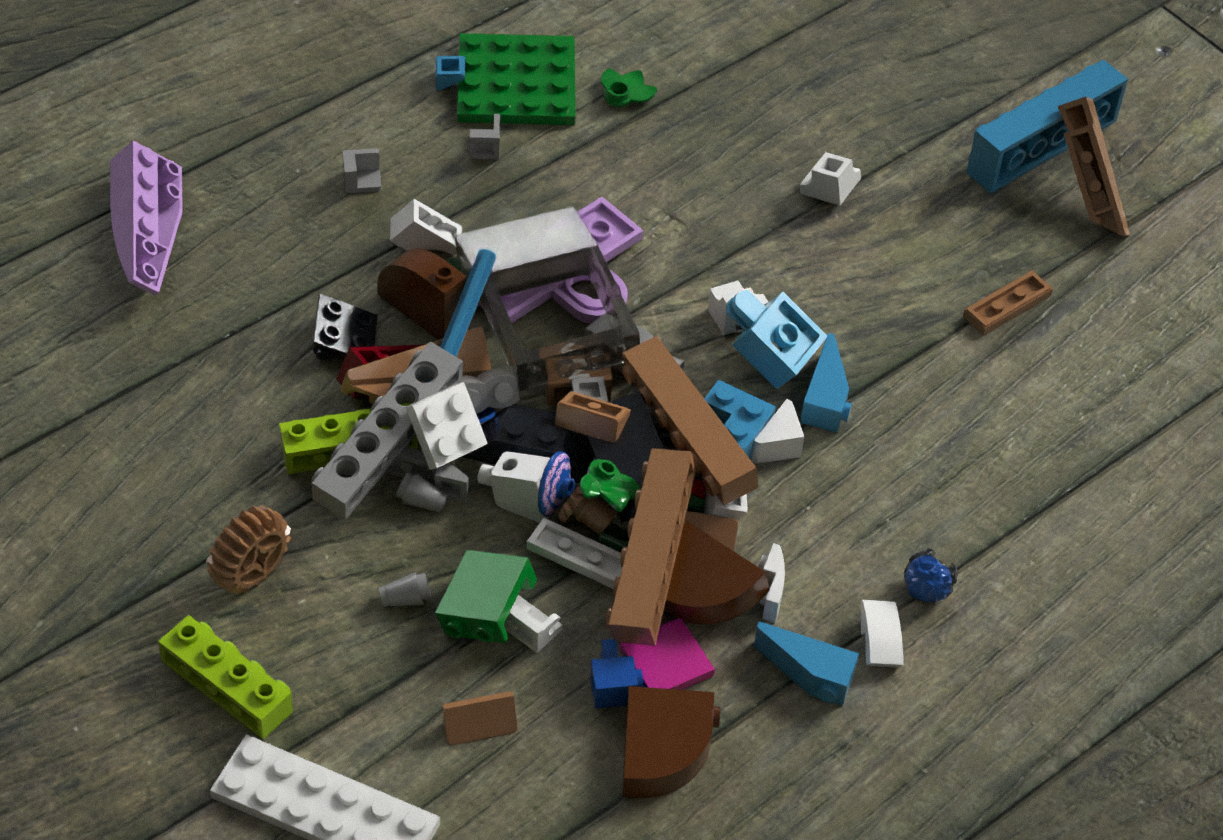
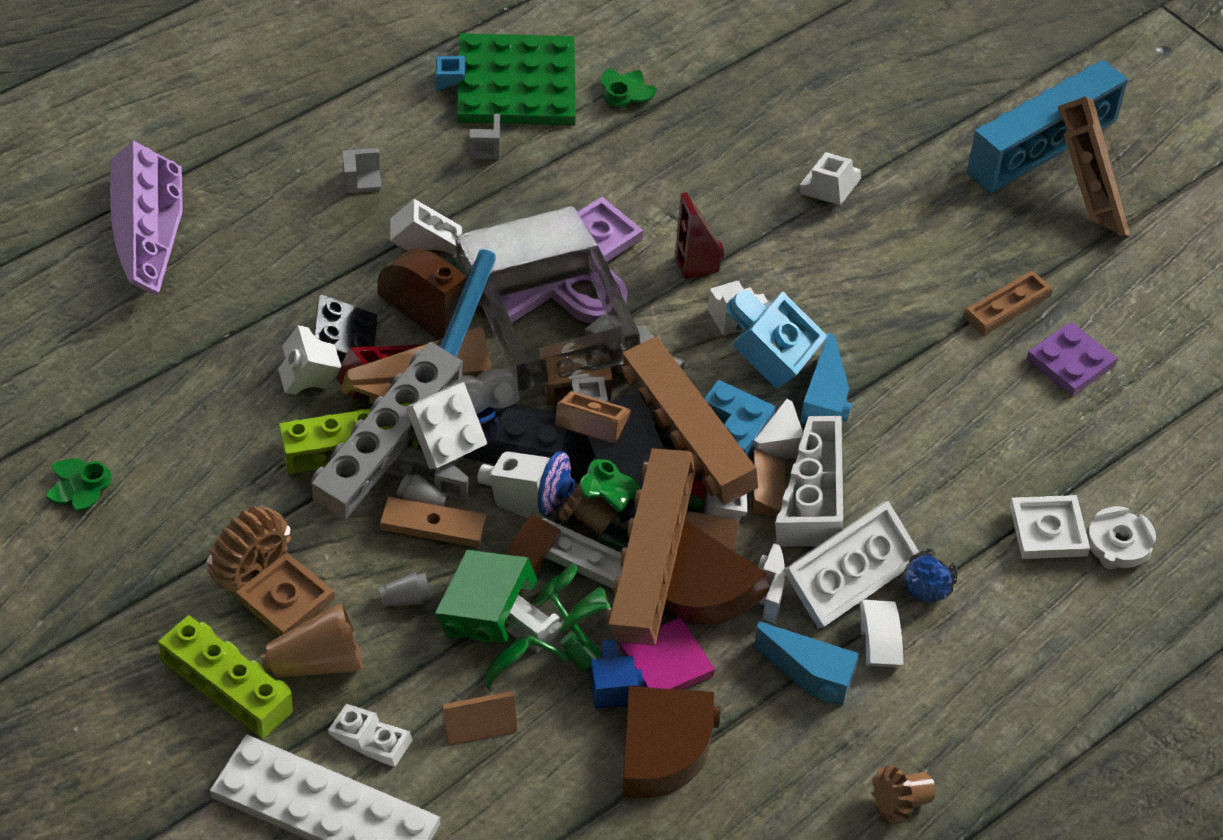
none -> green plate [46,458,112,511]
none -> medium nougat plate [236,552,335,636]
none -> medium nougat cone [261,603,363,678]
none -> white brick [278,325,341,395]
none -> white slope [328,704,413,767]
none -> medium nougat tile [380,497,487,548]
none -> green plant [485,563,610,691]
none -> reddish brown slope [505,513,561,592]
none -> dark red slope [674,192,724,279]
none -> medium nougat slope [752,449,785,516]
none -> white wedge [775,416,843,547]
none -> white plate [783,501,919,629]
none -> medium nougat gear [870,766,935,825]
none -> white plate [1010,495,1090,559]
none -> medium lavender plate [1027,322,1117,397]
none -> white plate [1087,506,1156,569]

